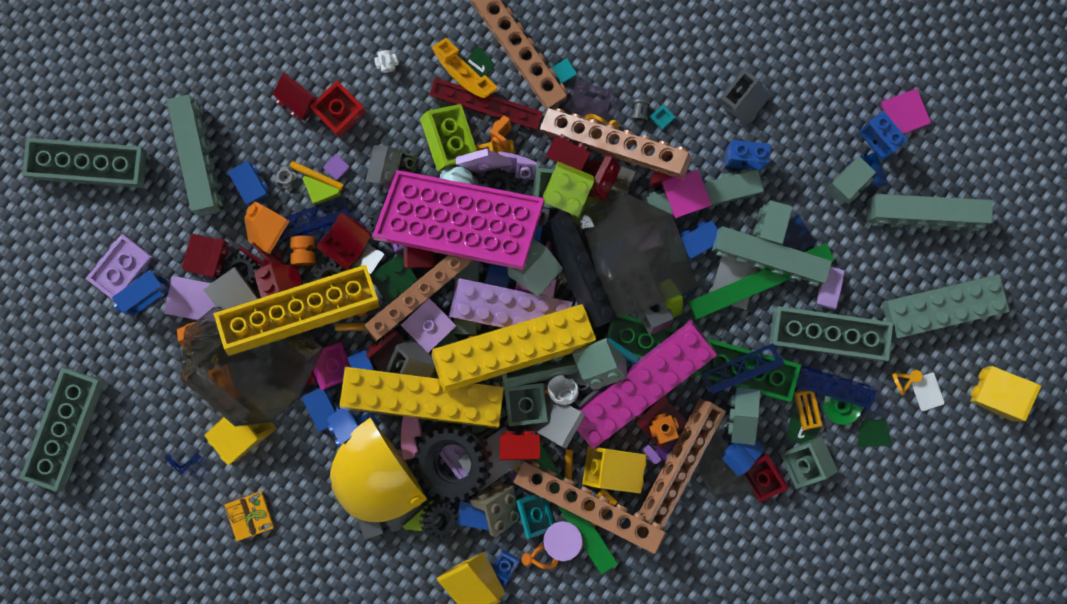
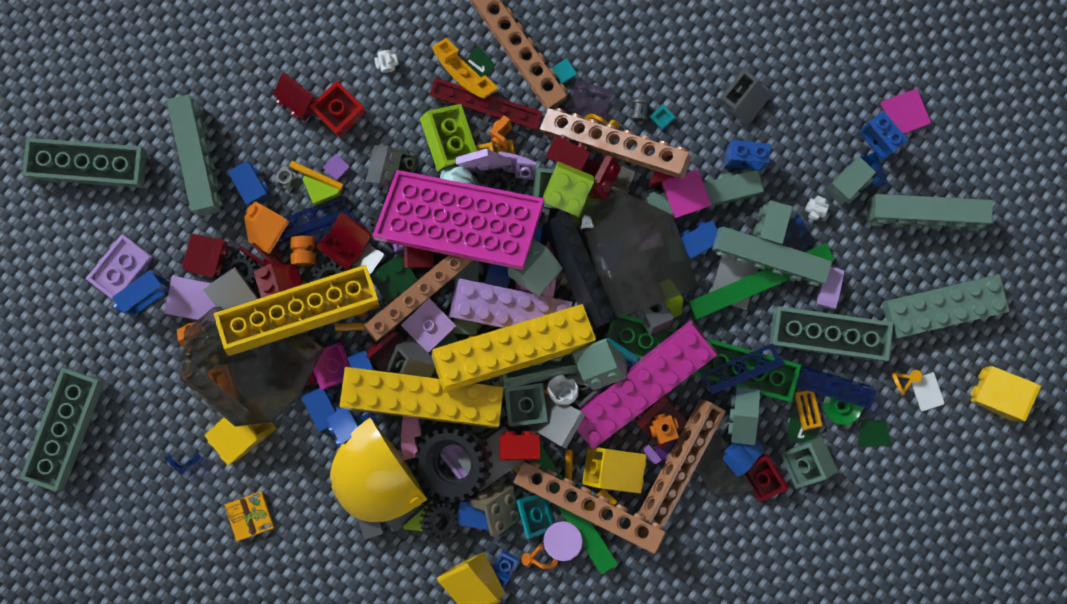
none -> white gear [805,195,829,220]

